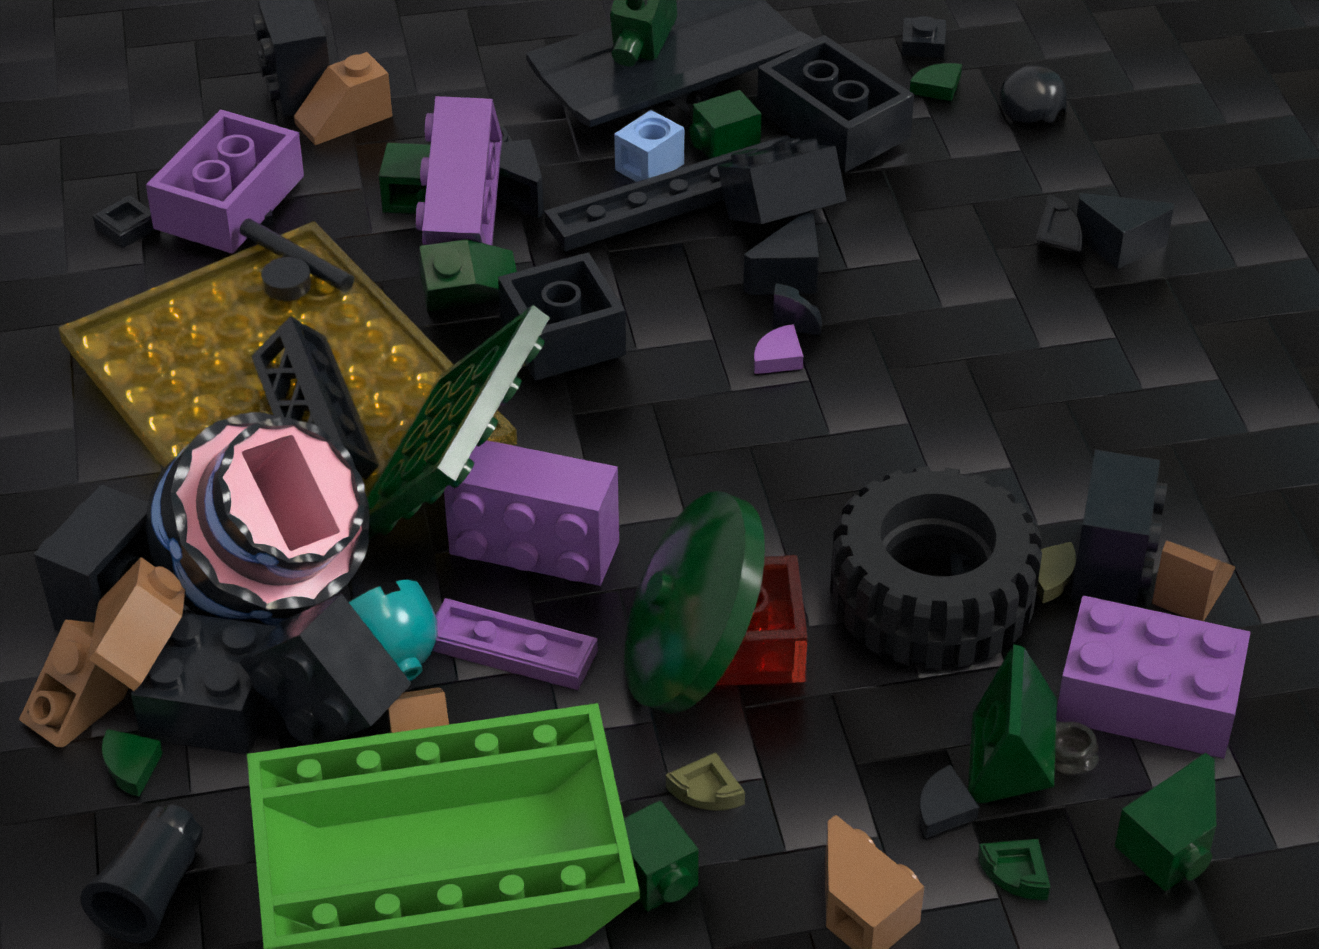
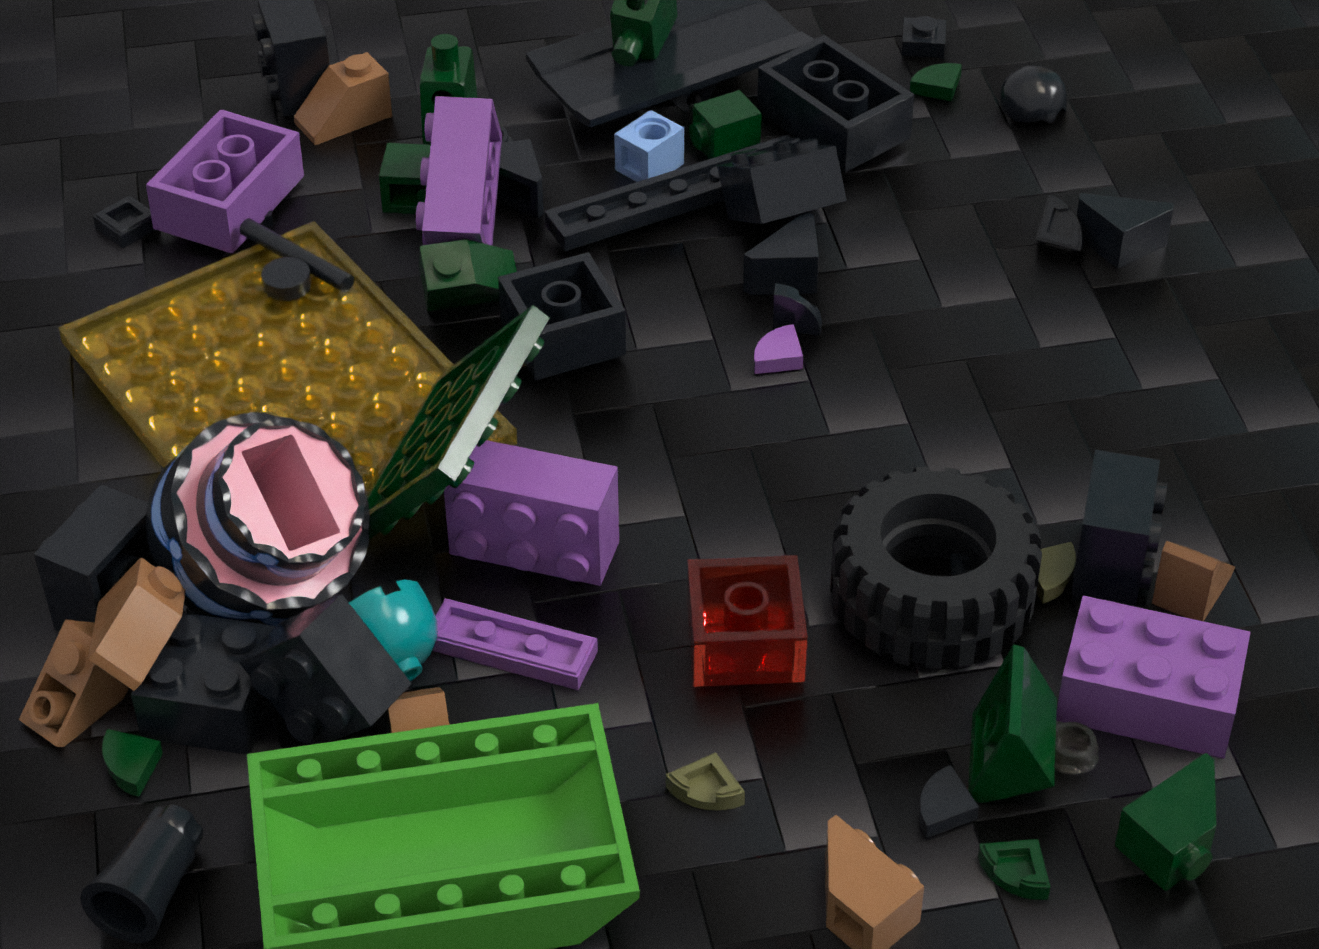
black fence [251,316,380,479] -> none
dark green dish [624,491,765,714] -> none
dark green brick [624,800,699,912] -> none
none -> dark green torso [420,34,477,145]

